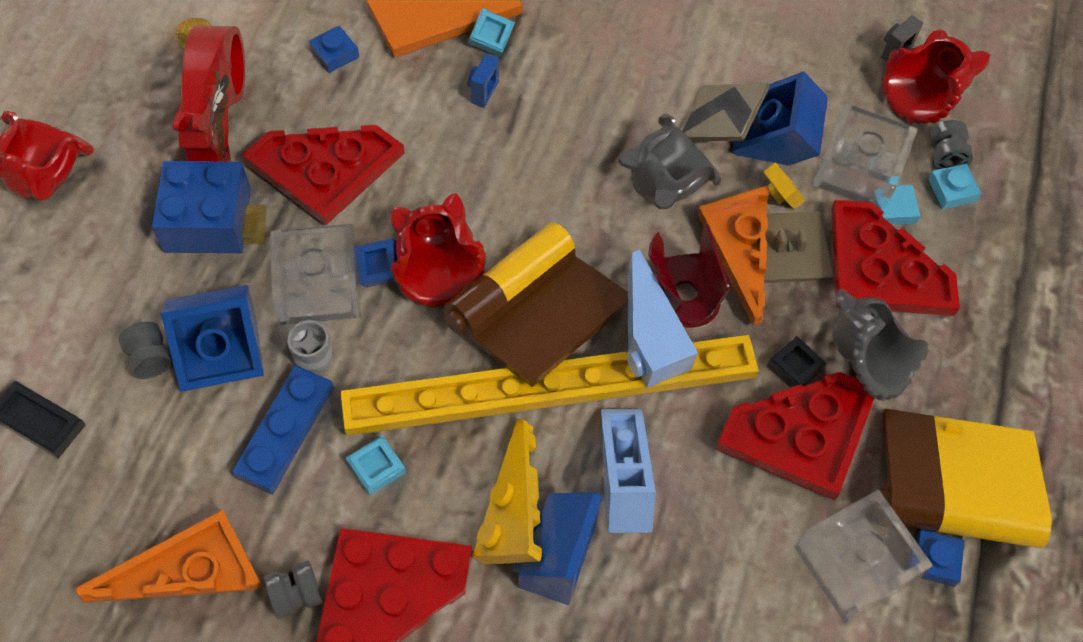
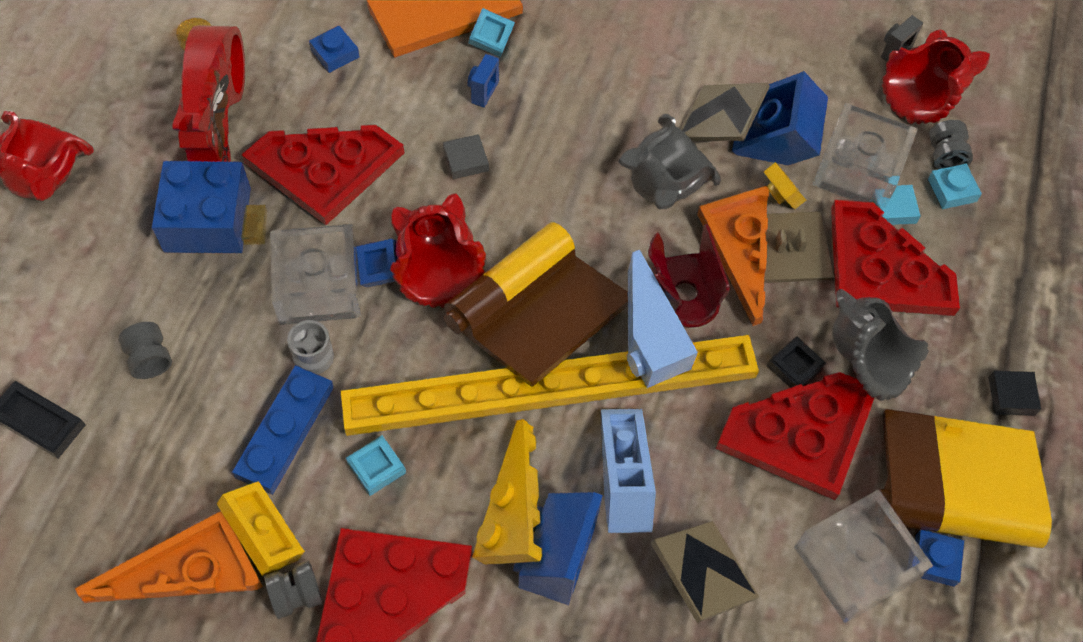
blue slope [161,285,264,392] -> none
none -> yellow plate [217,481,305,576]
none -> dark grey tile [443,134,489,179]
none -> dark tan piece [651,521,759,623]
none -> black tile [988,371,1041,416]

